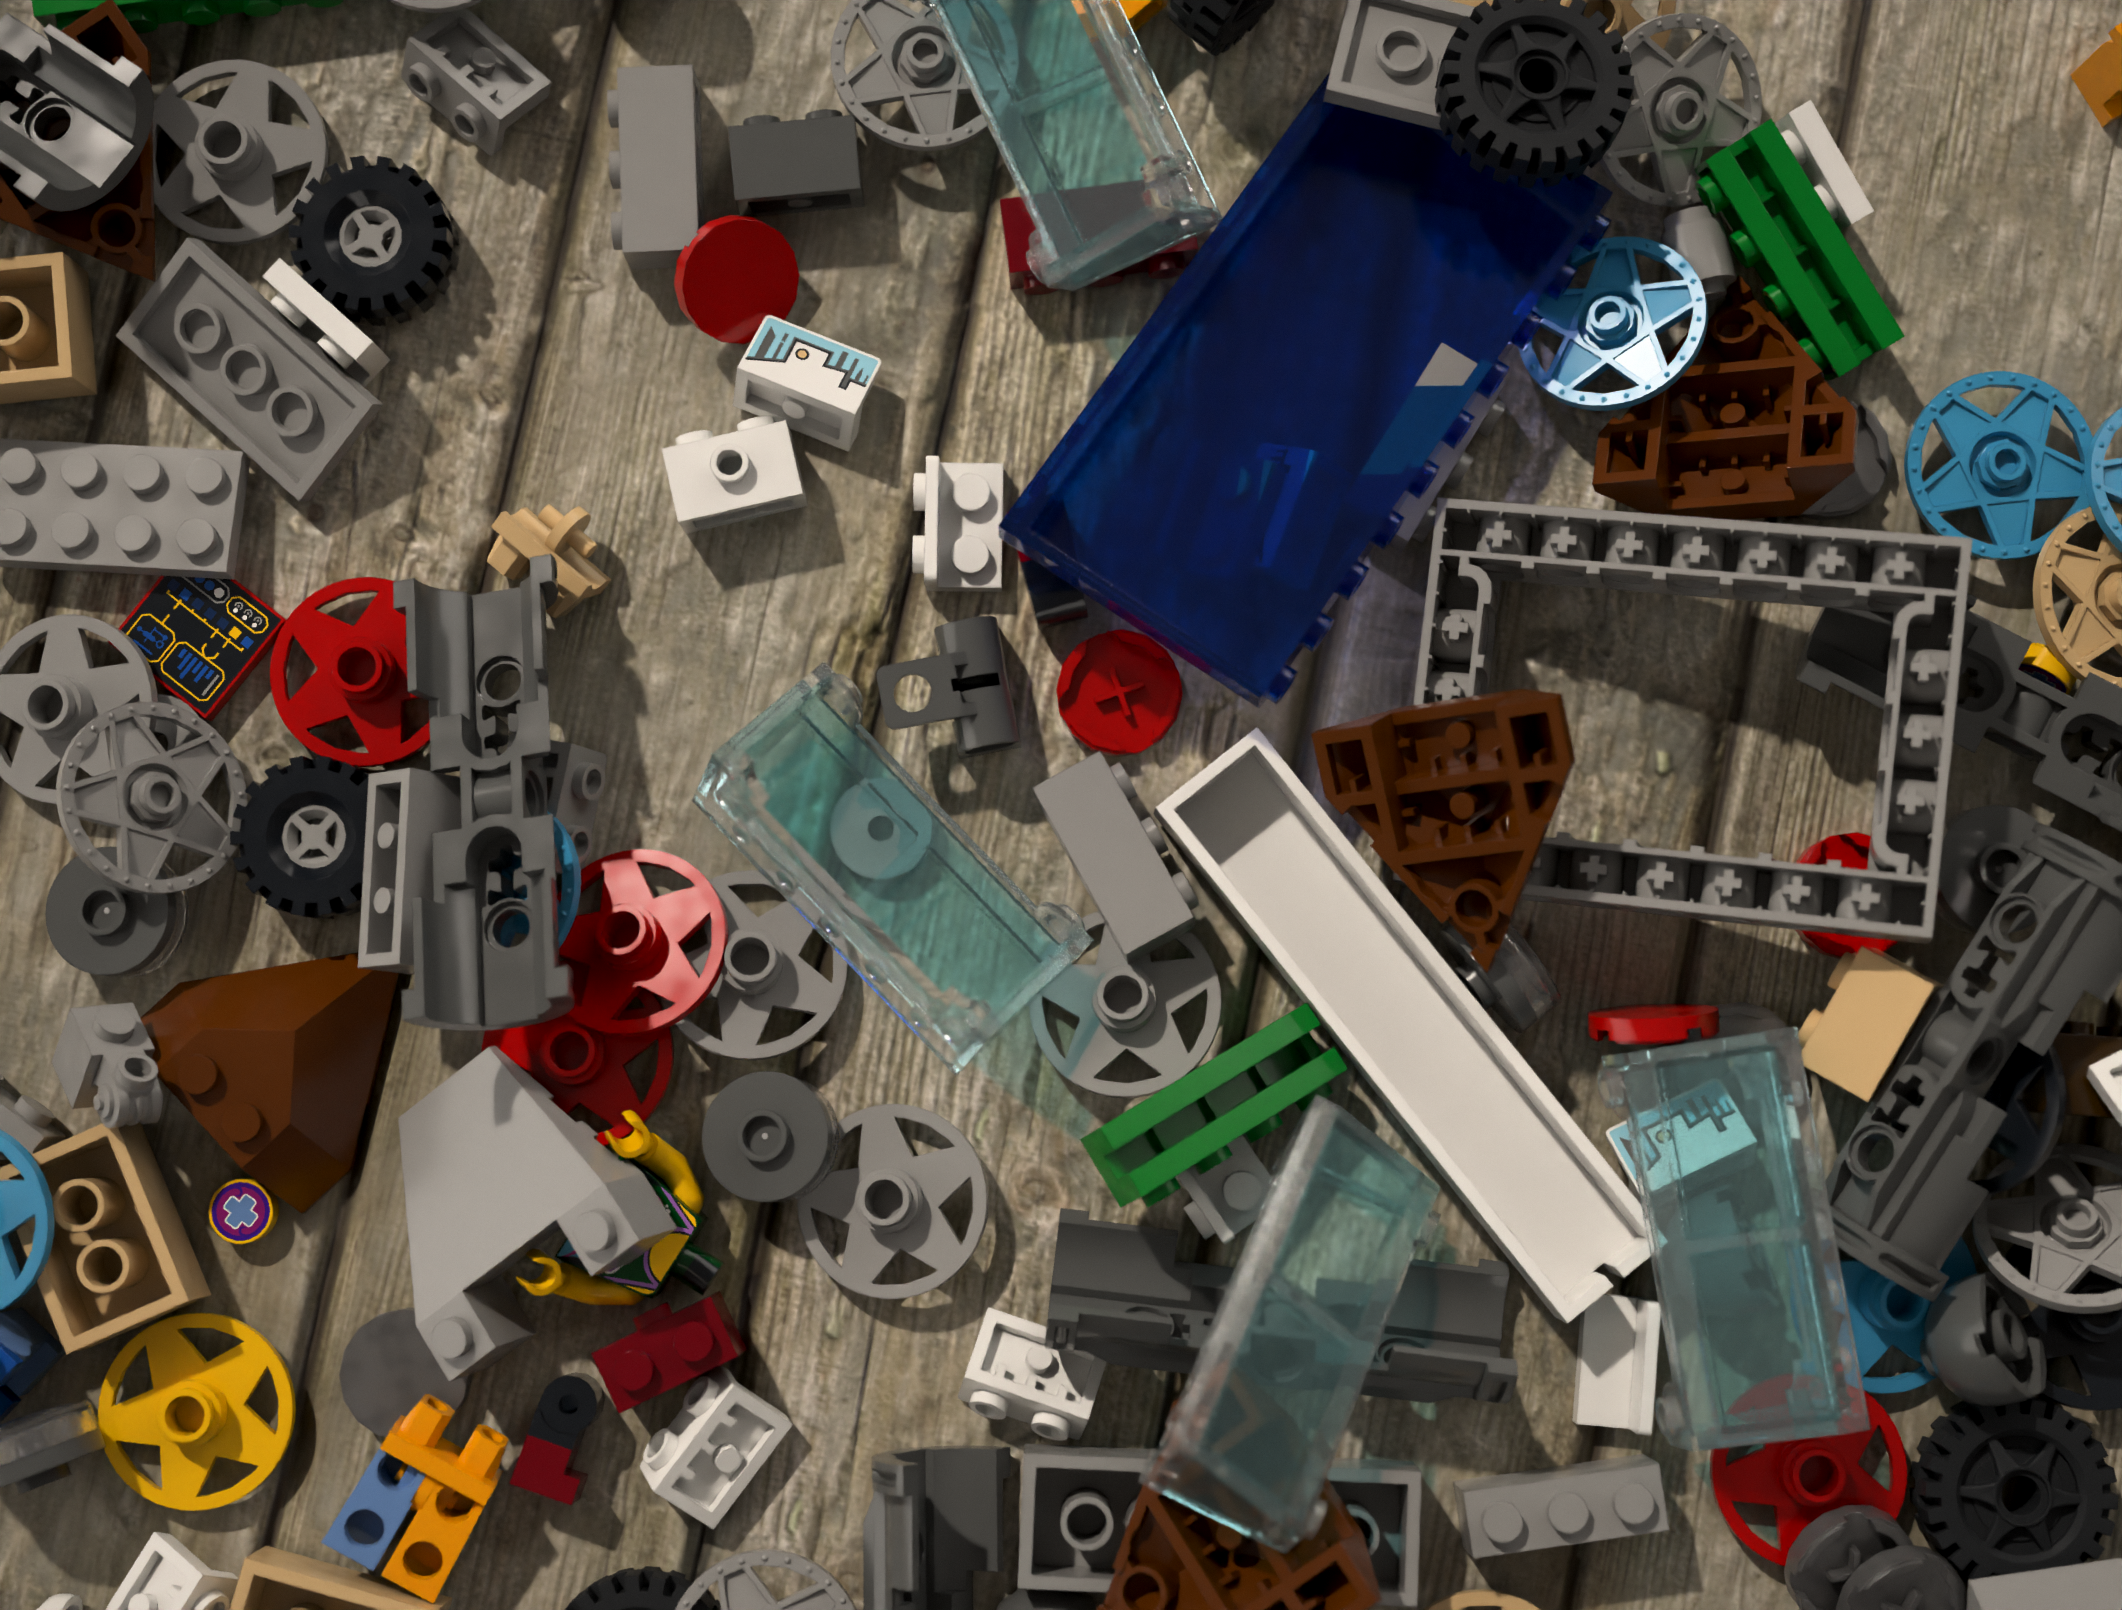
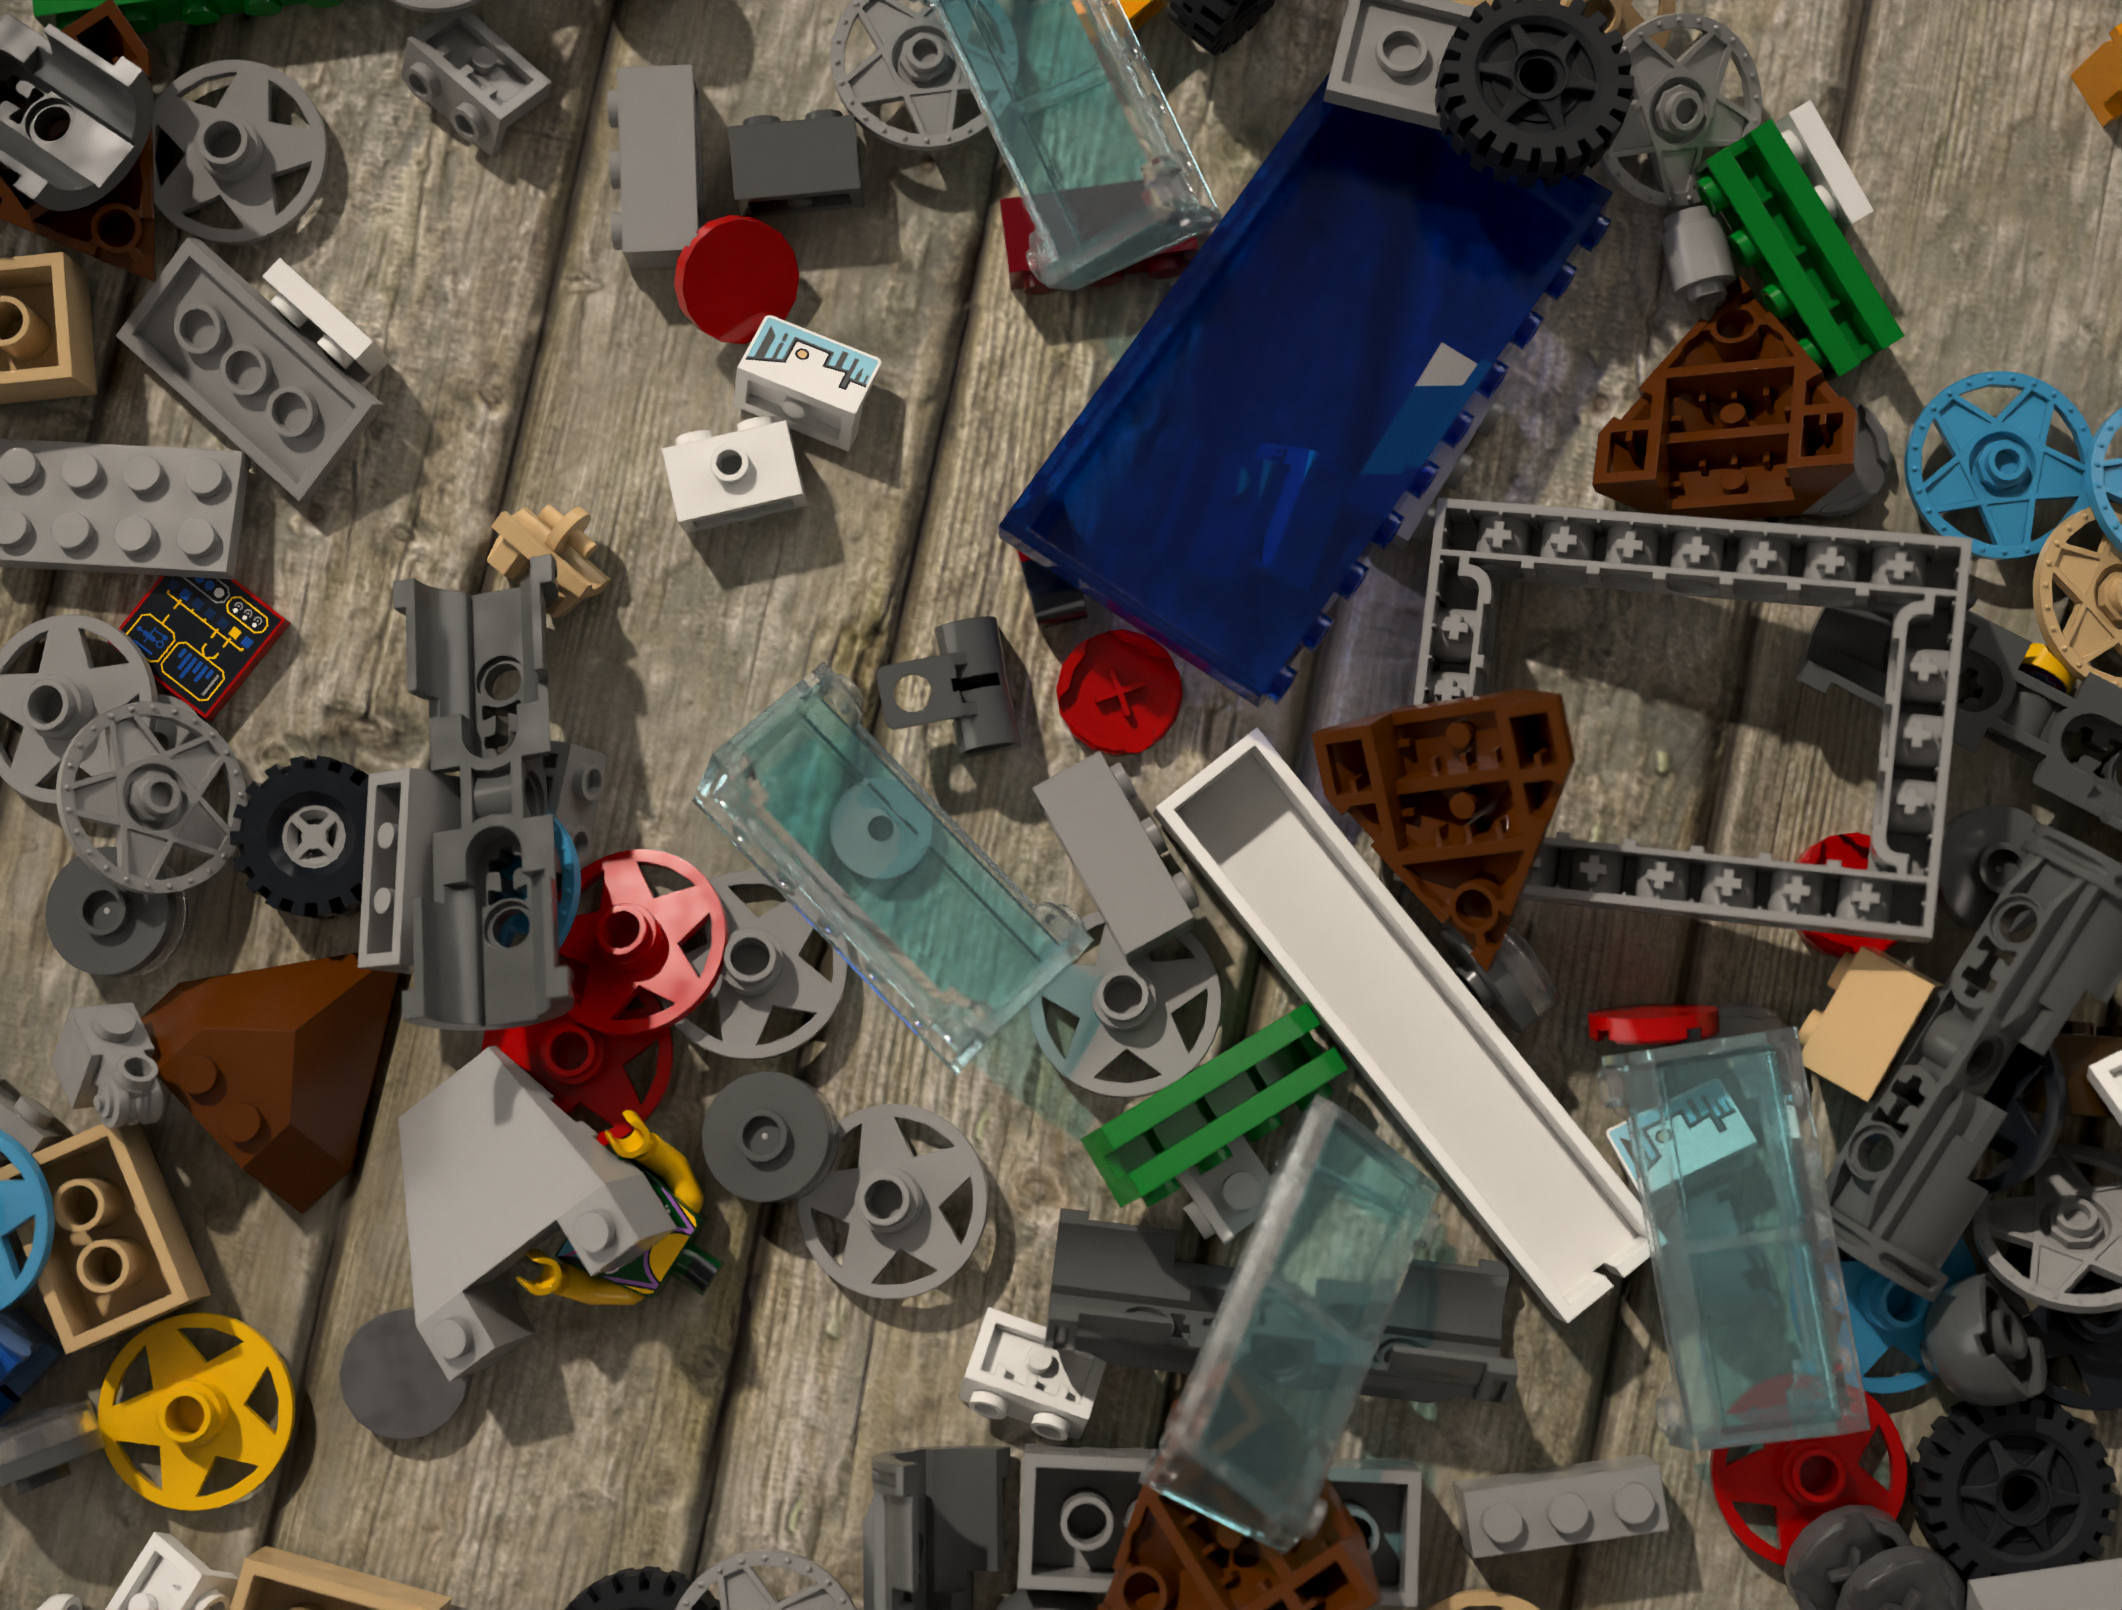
tile [208,1178,279,1244] -> none
red wheel [270,577,430,767] -> none
black wheel [288,156,460,326] -> none
light orange hips [321,1394,509,1603] -> none
leg [509,1372,605,1505] -> none
dark red brick [591,1291,746,1414] -> none
white bracket [640,1365,793,1530] -> none
white bracket [912,456,1004,592] -> none
dark azure wheel [1517,236,1708,411] -> none
white panel [1572,1294,1661,1436] -> none

